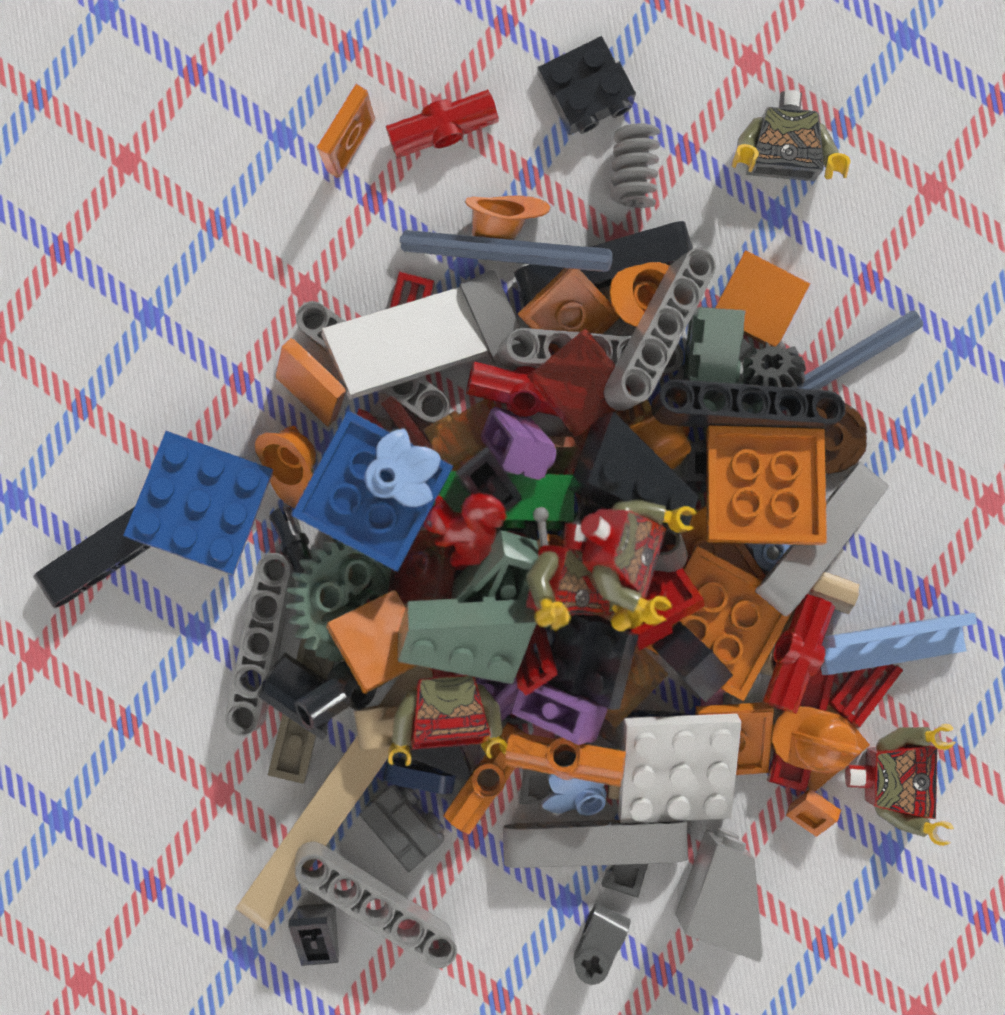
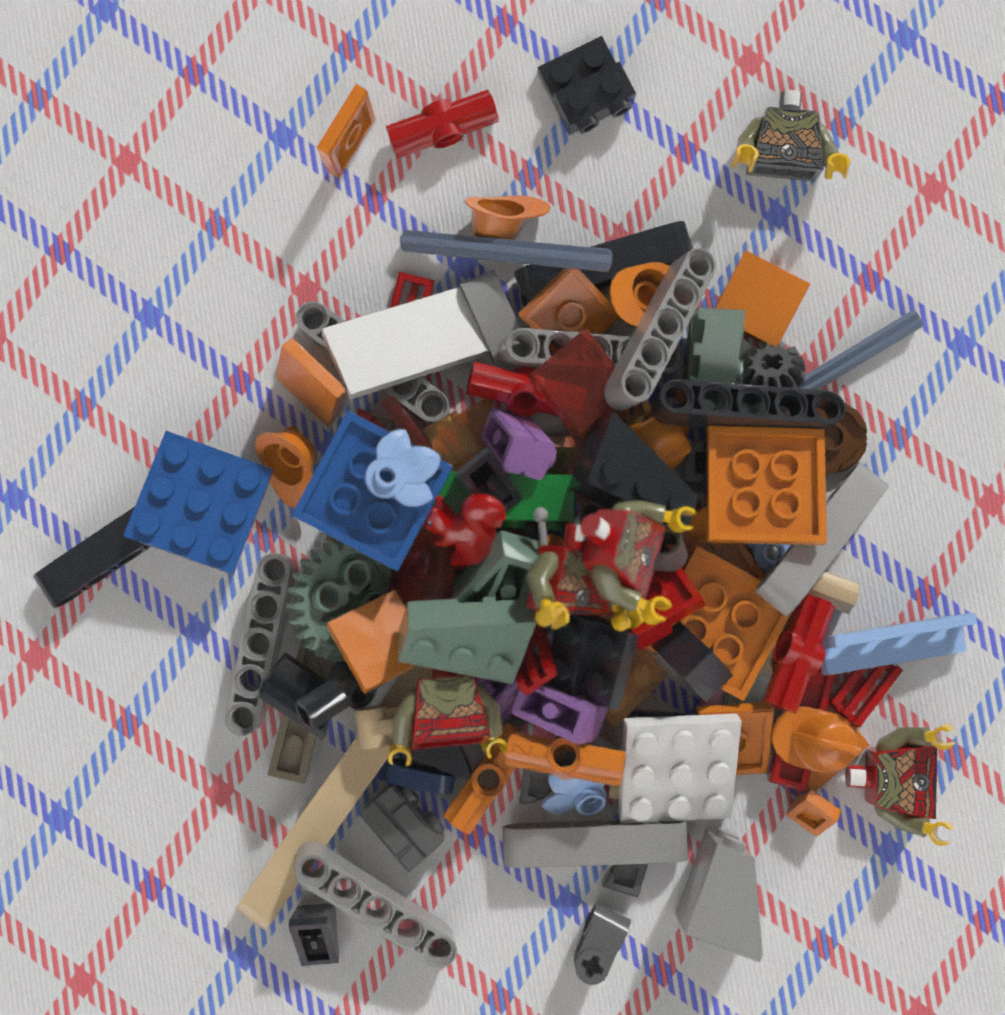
black pin [269,506,313,573] -> none
light grey piece [610,123,661,208] -> none

